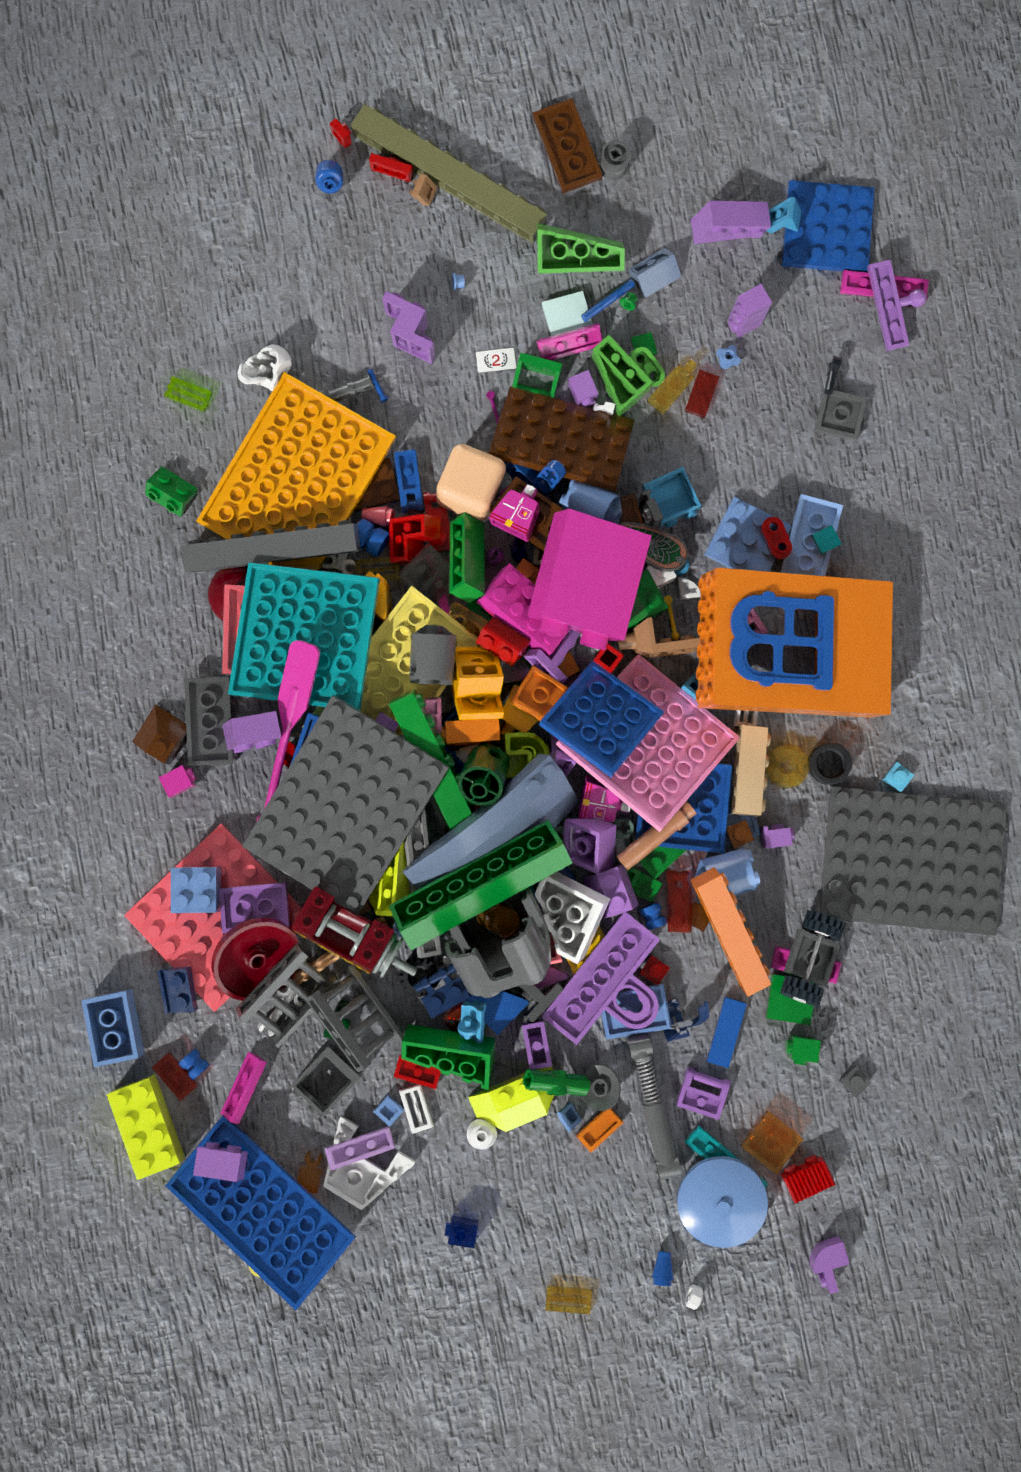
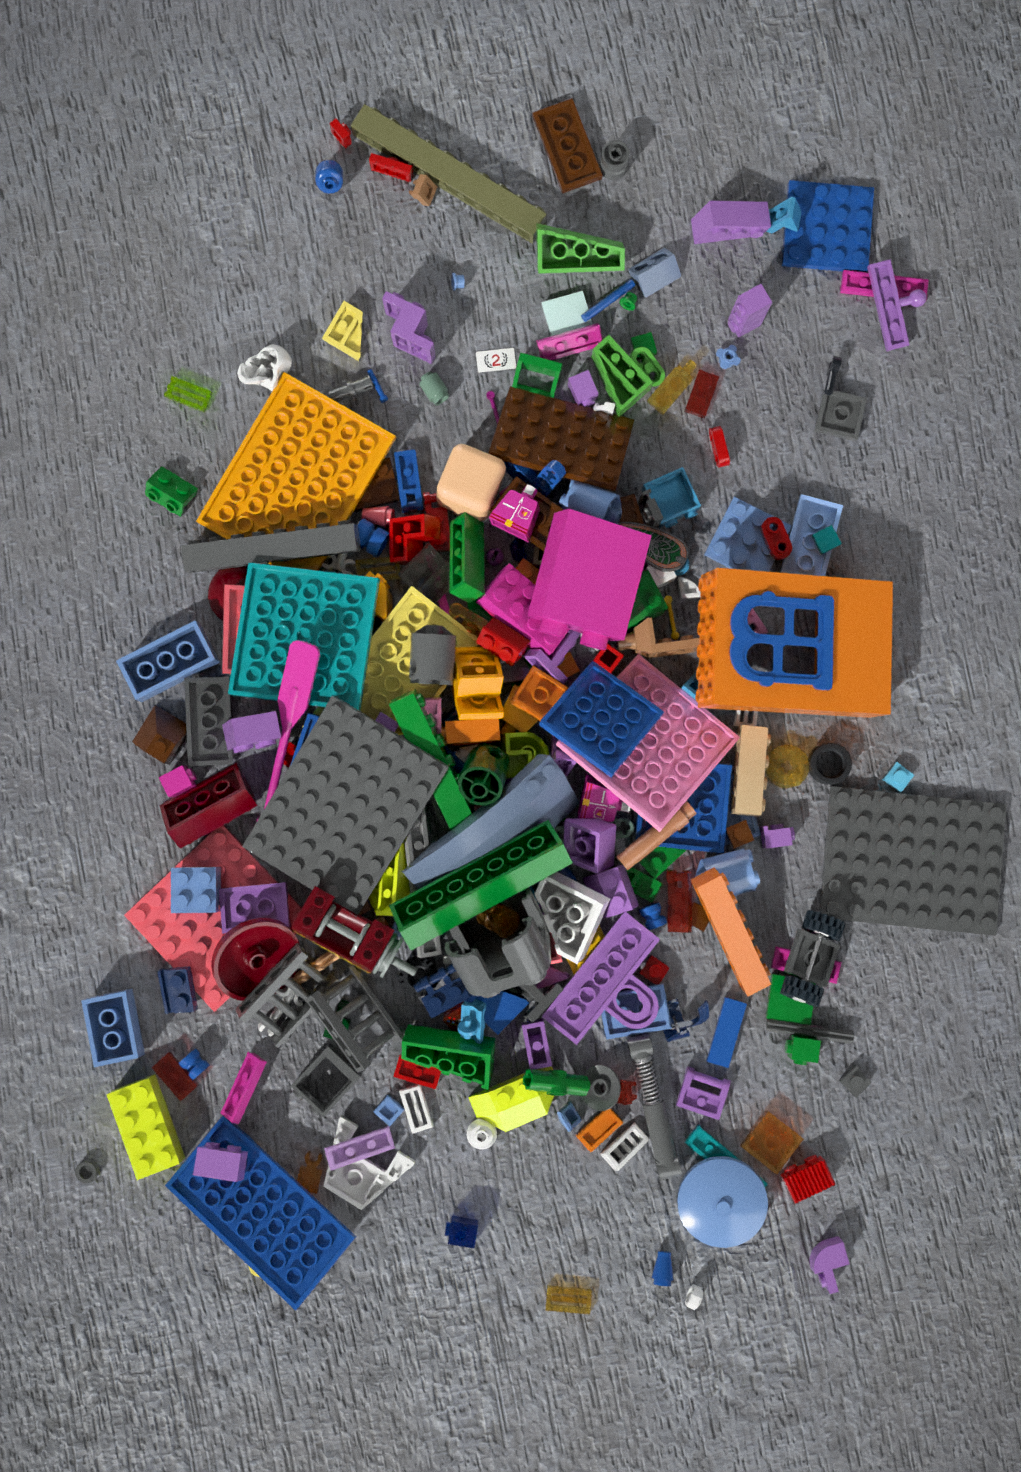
none -> dark grey tile [75,1159,100,1183]
none -> medium blue brick [116,620,220,702]
none -> dark red slope [159,763,258,849]
none -> light yellow wing [322,301,363,361]
none -> sand green brick [419,371,449,406]
none -> white slope [600,1122,650,1171]
none -> clear red tile [617,1079,637,1105]
none -> red beam [709,426,730,468]
none -> dark grey axle [766,1019,854,1043]

